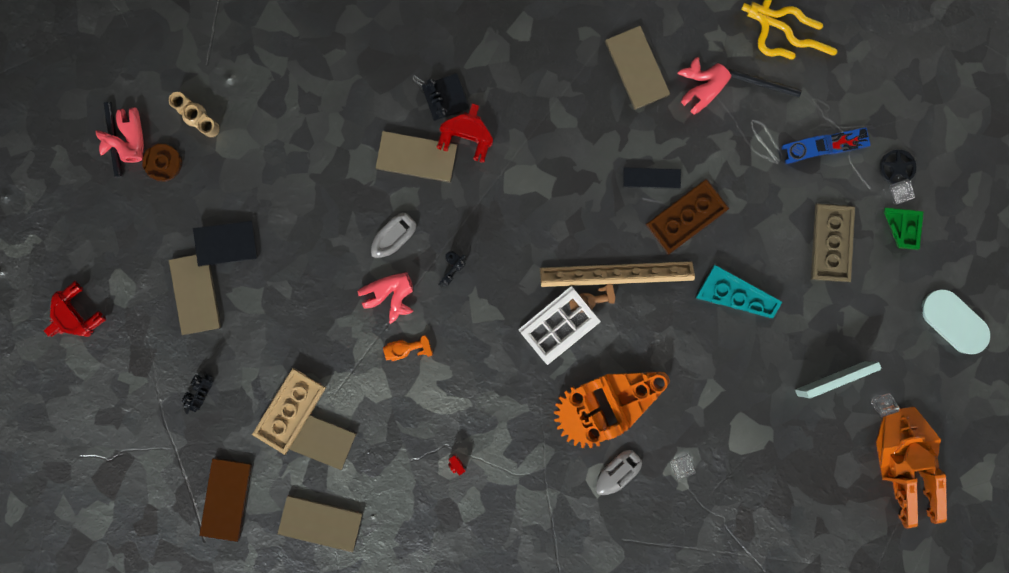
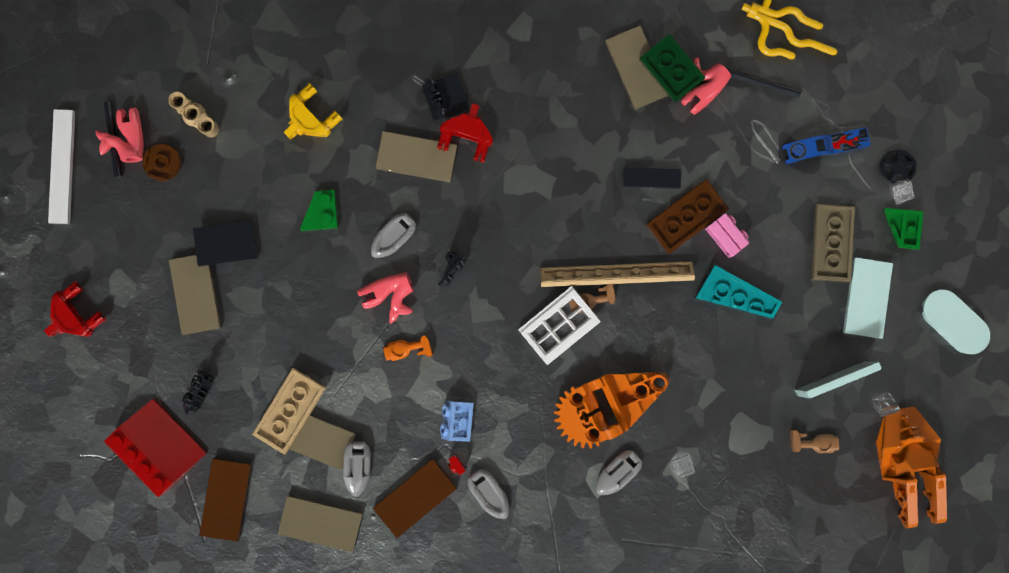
none -> white tile [48,110,75,224]
none -> red slope [104,399,207,497]
none -> yellow connector [284,83,343,140]
none -> green wing [300,190,338,232]
none -> light grey piece [343,441,371,497]
none -> reddish brown tile [372,459,457,538]
none -> light blue bracket [440,400,474,442]
none -> light grey piece [467,469,509,519]
none -> dark green plate [639,34,706,103]
none -> bright pink brick [705,213,750,258]
none -> medium nougat piece [790,430,839,453]
none -> light aqua tile [843,258,893,339]

